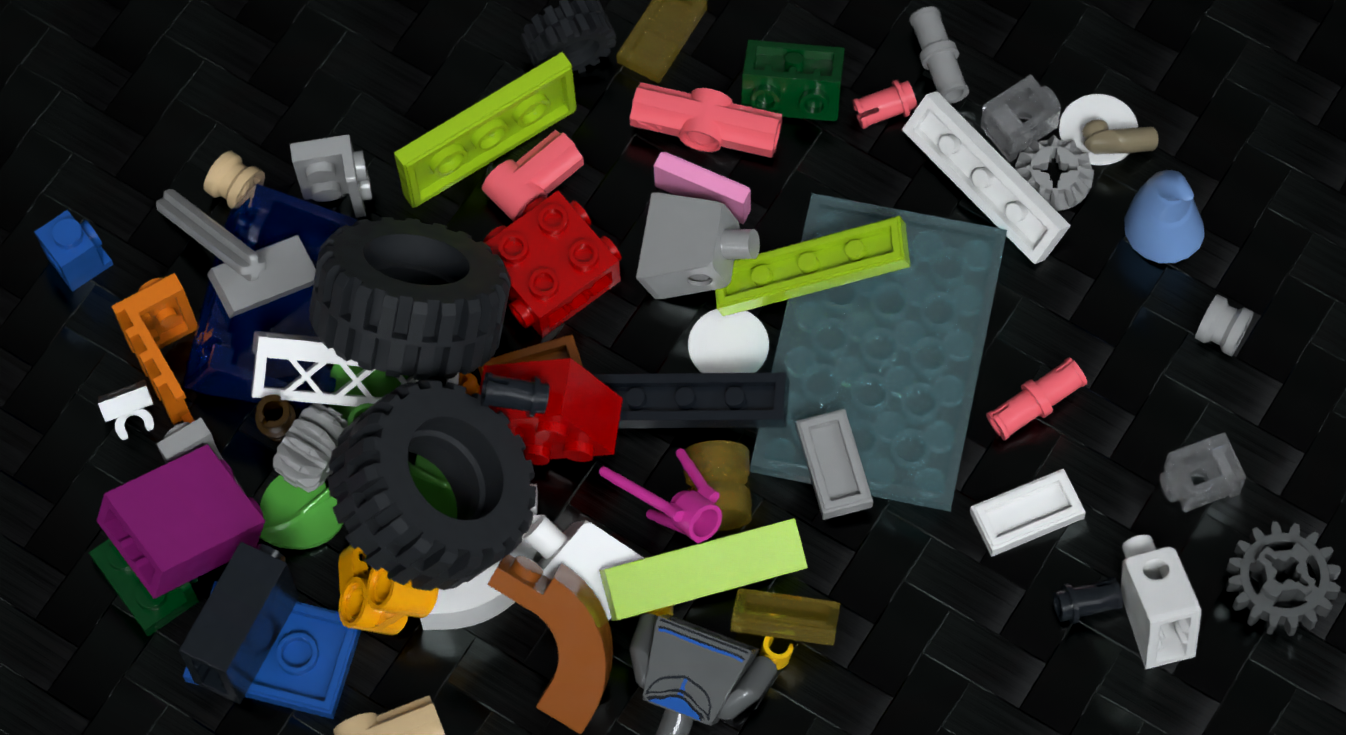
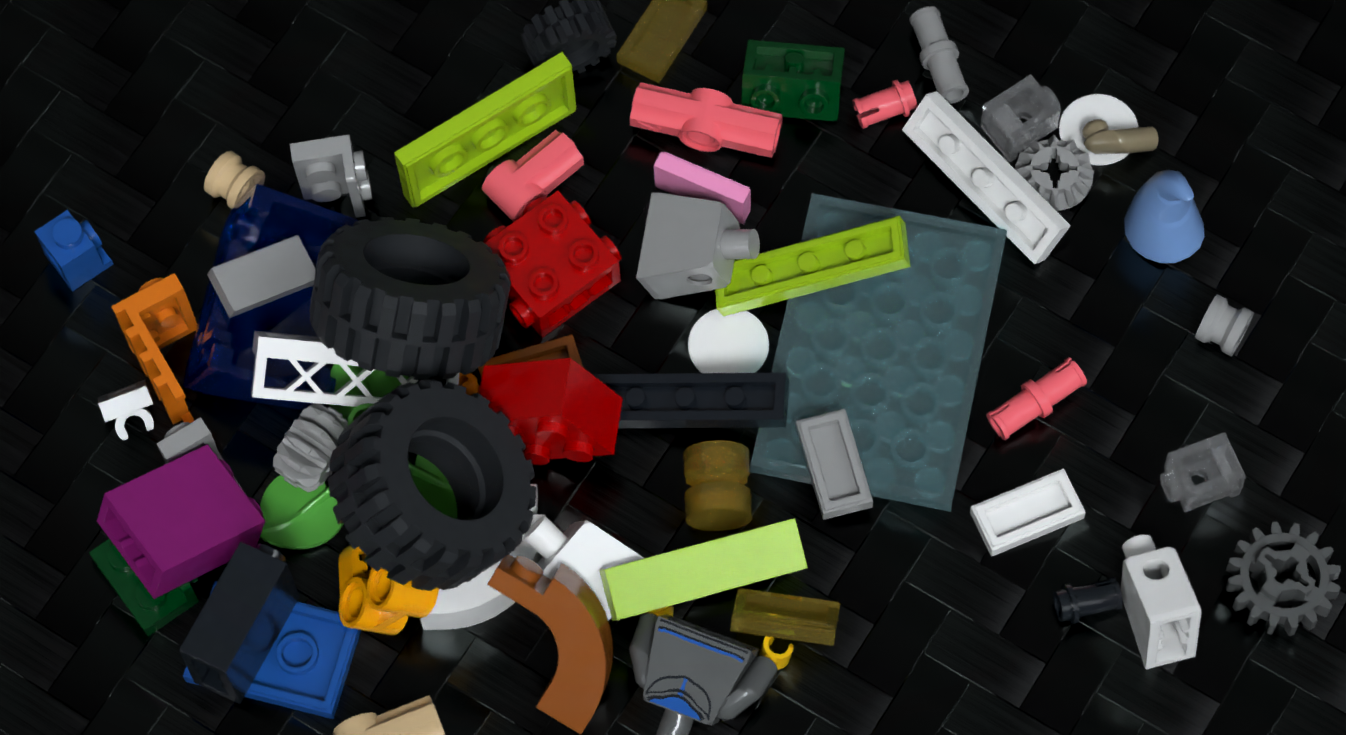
light grey axle [156,189,266,281] -> none
dark brown pin [255,395,296,442] -> none
black pin [481,372,549,418] -> none
dark pink plant [599,448,722,544] -> none

